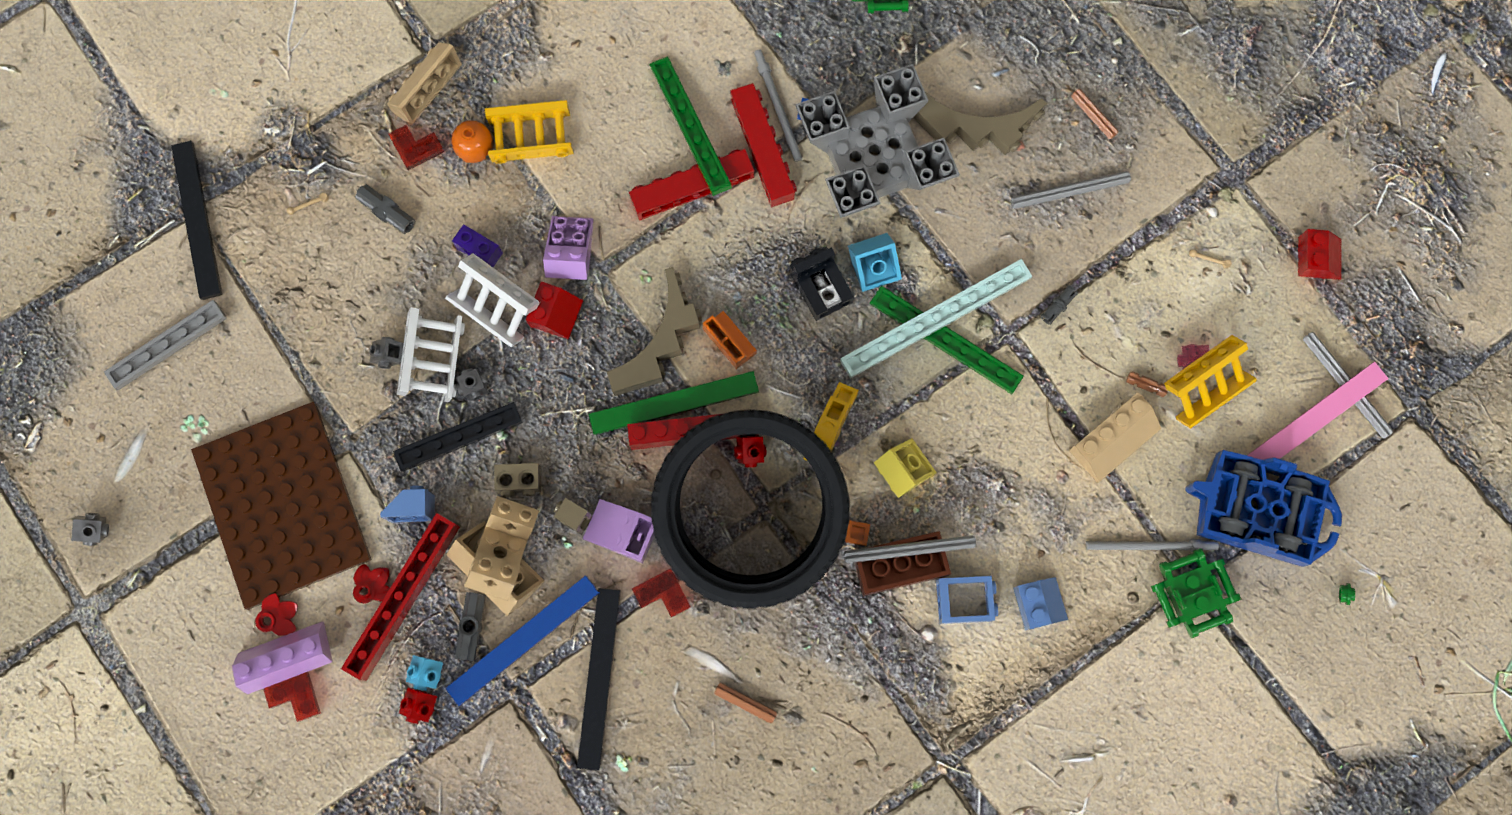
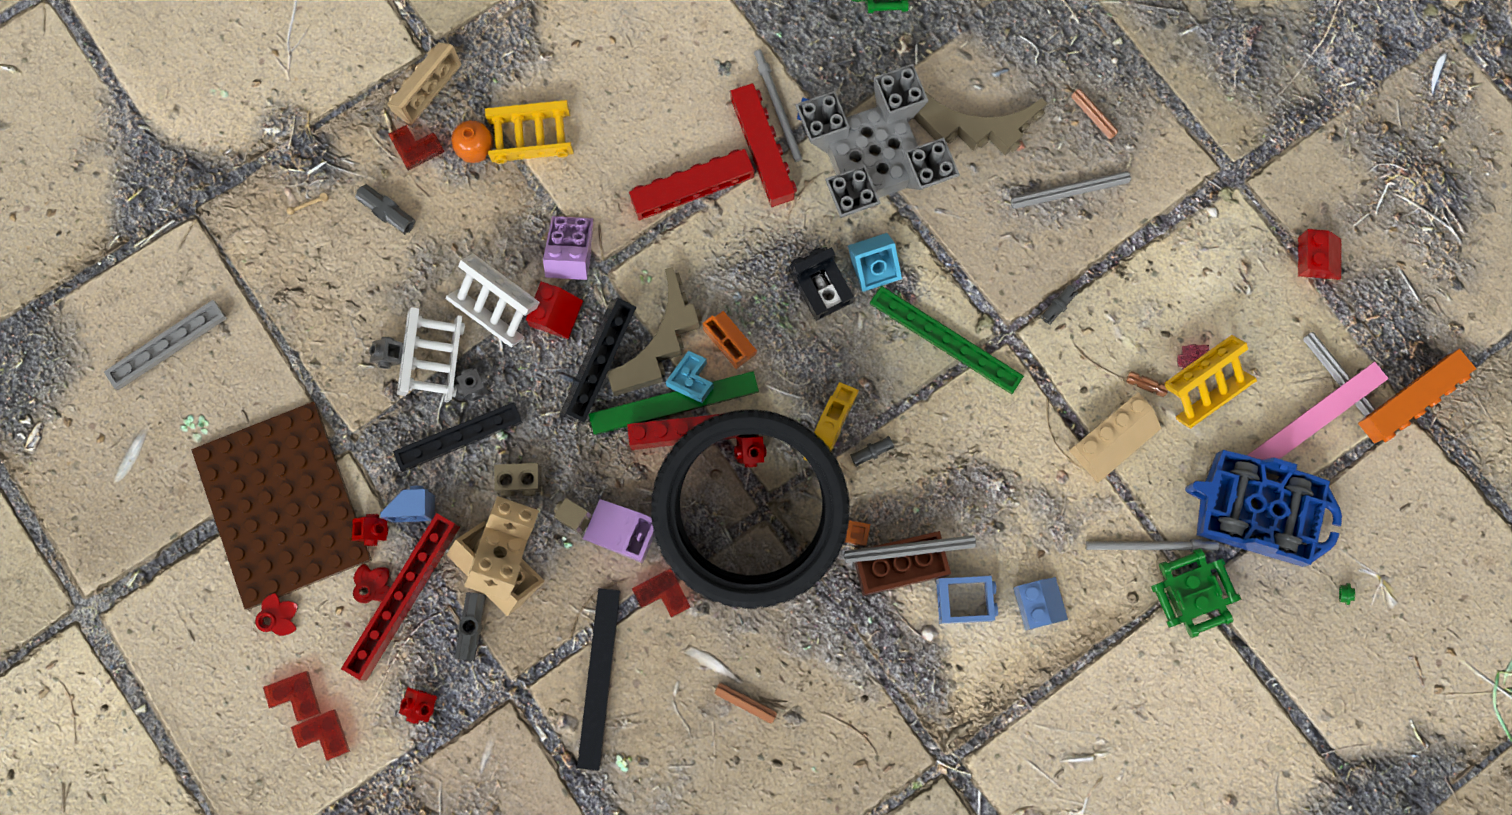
flat silver brick [71,513,109,546] -> none
black tile [171,141,223,300] -> none
lavender slope [232,621,333,694] -> none
medium azure brick [406,655,443,691] -> none
blue tile [445,576,599,706] -> none
dark purple brick [452,224,503,267] -> none
green tile [650,56,732,196] -> none
light aqua plate [840,259,1032,378] -> none
light yellow slope [874,438,937,498] -> none
tan hinge [1189,249,1232,269] -> none
none -> clear red plate [291,709,350,761]
none -> red brick [352,514,389,546]
none -> black brick [559,298,636,423]
none -> medium azure plate [666,351,714,403]
none -> dark grey pin [850,436,895,467]
none -> orange brick [1358,348,1477,444]

